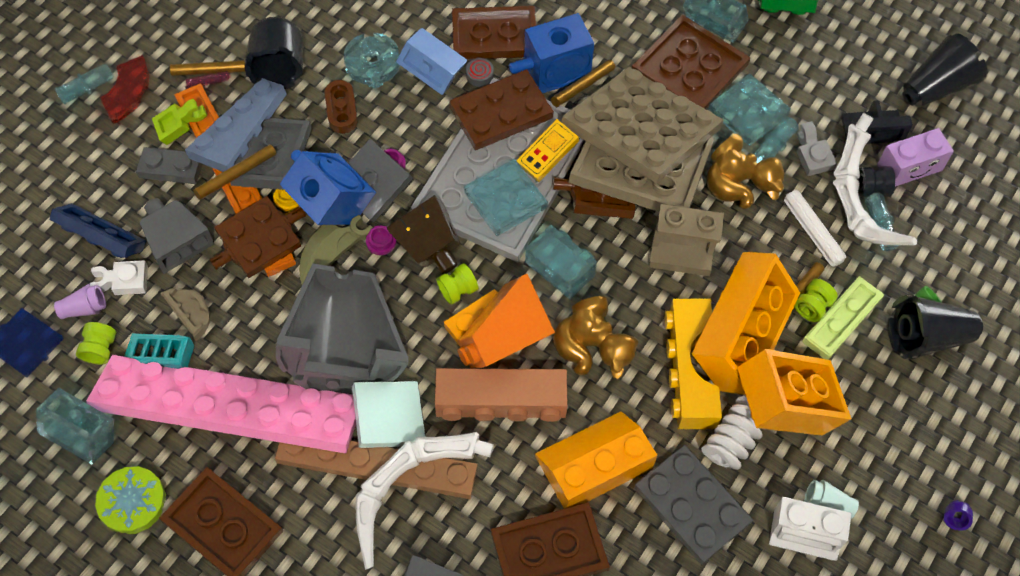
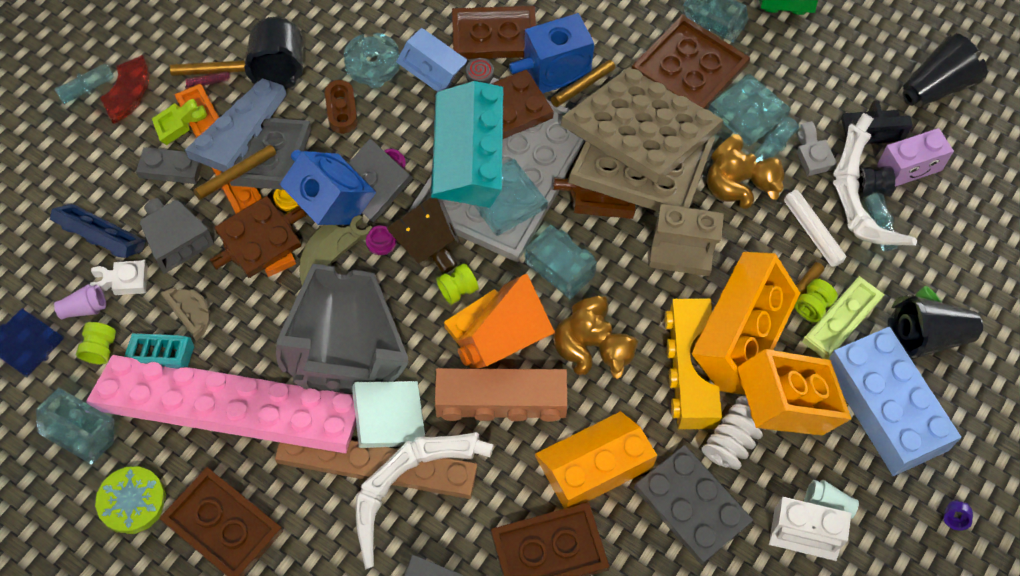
yellow tile [516,119,579,183] -> none
none -> teal slope [431,81,503,208]
none -> light blue brick [829,326,962,476]

